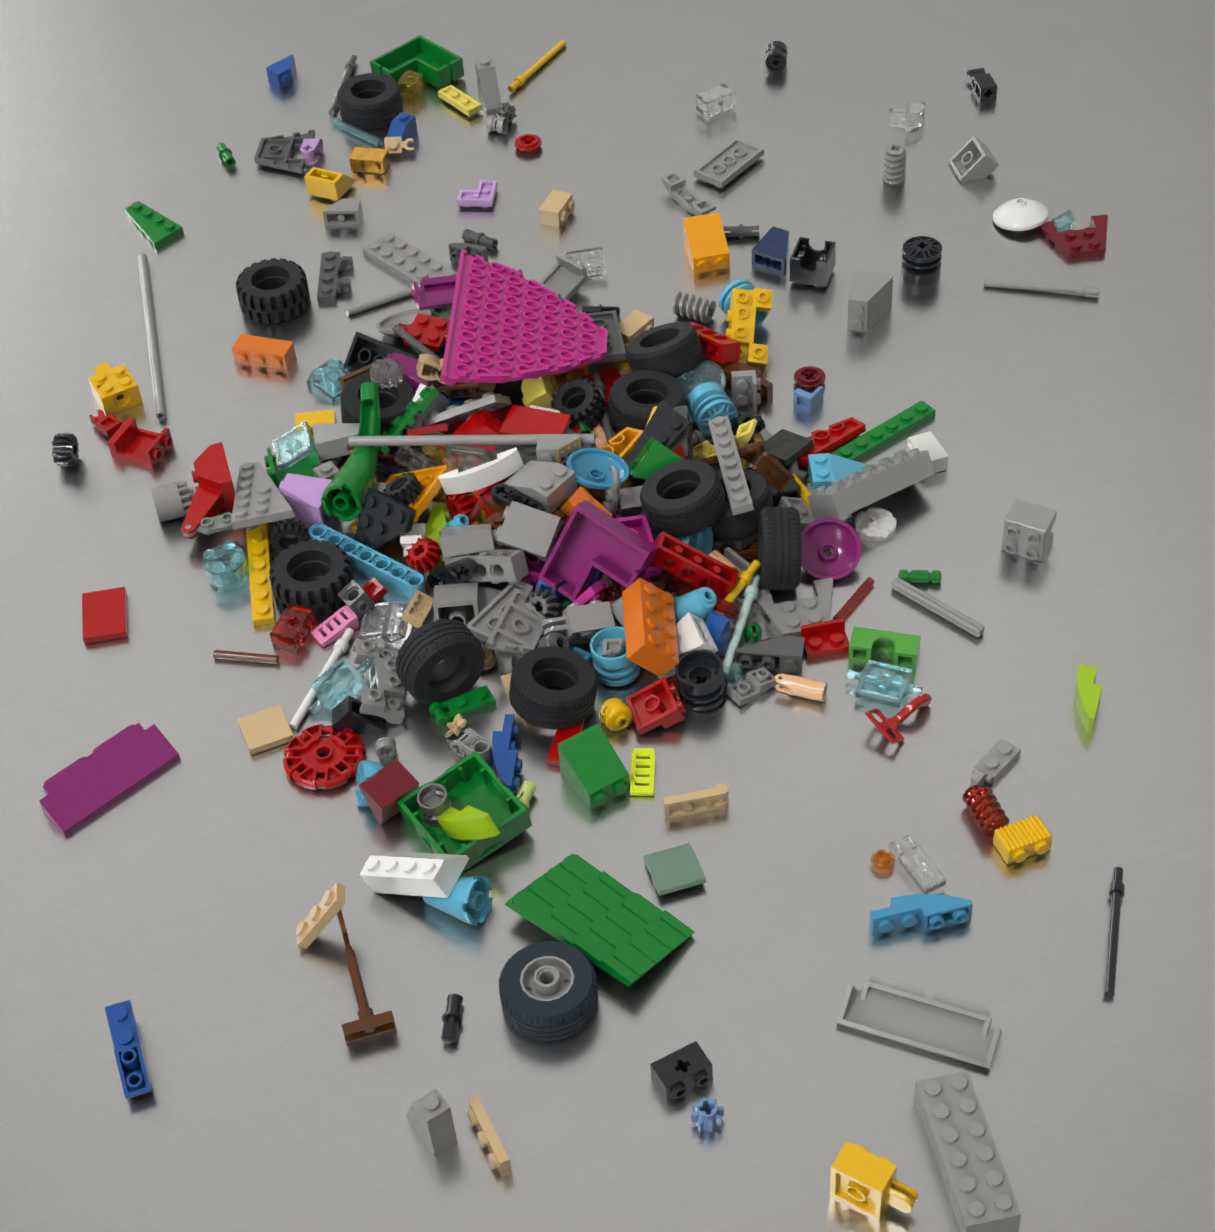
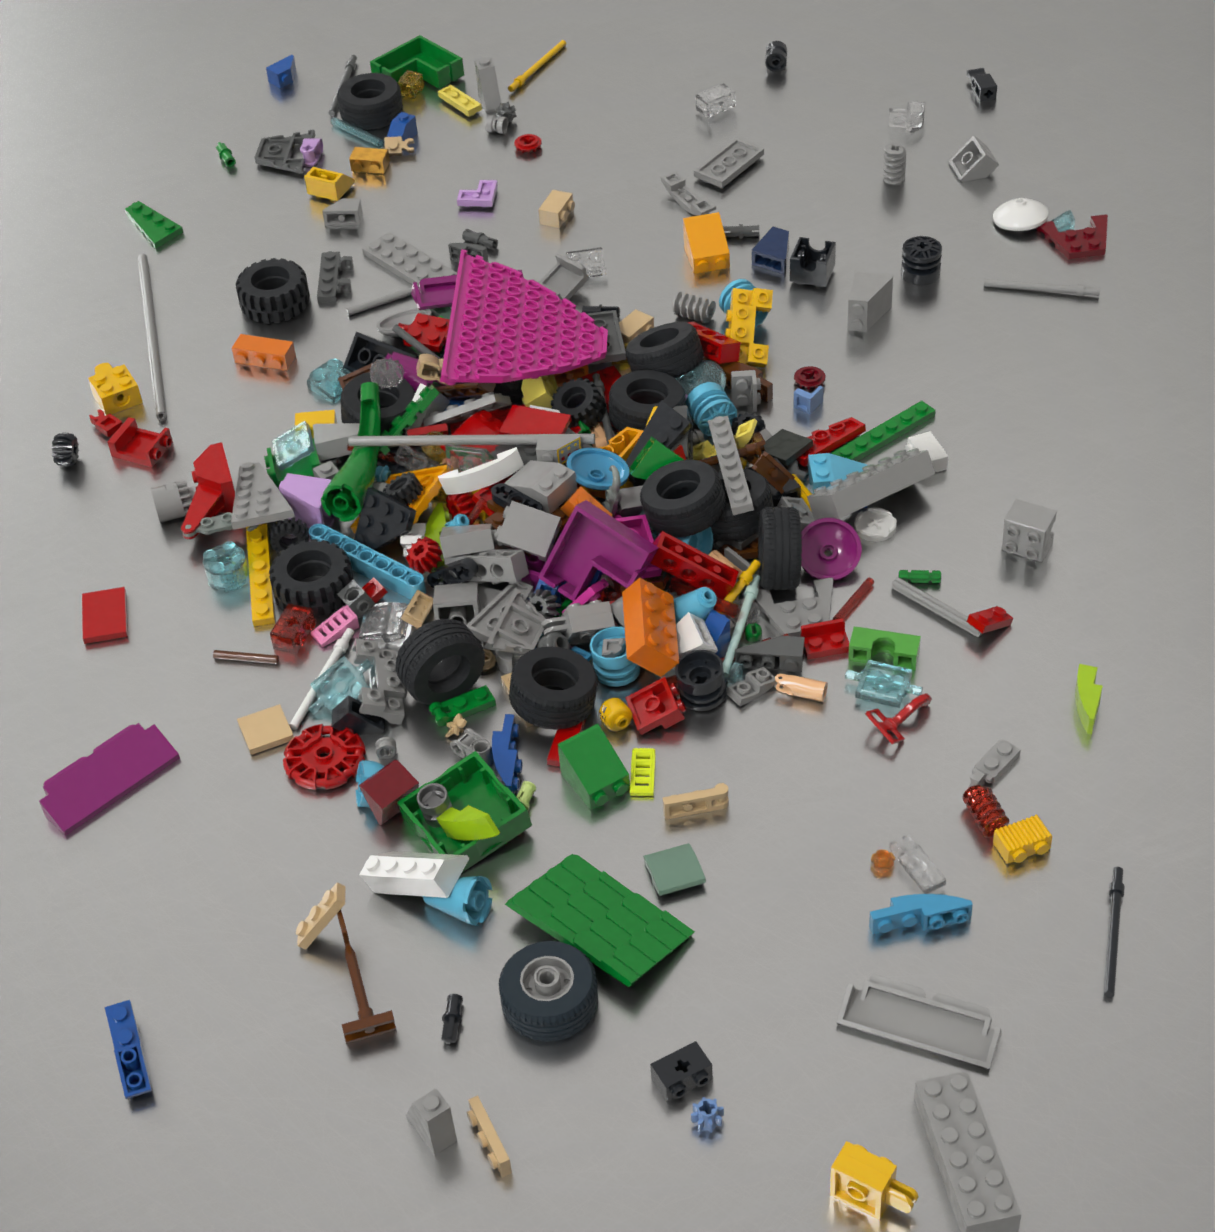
none -> medium azure plate [375,465,391,483]
none -> red plate [966,606,1013,634]

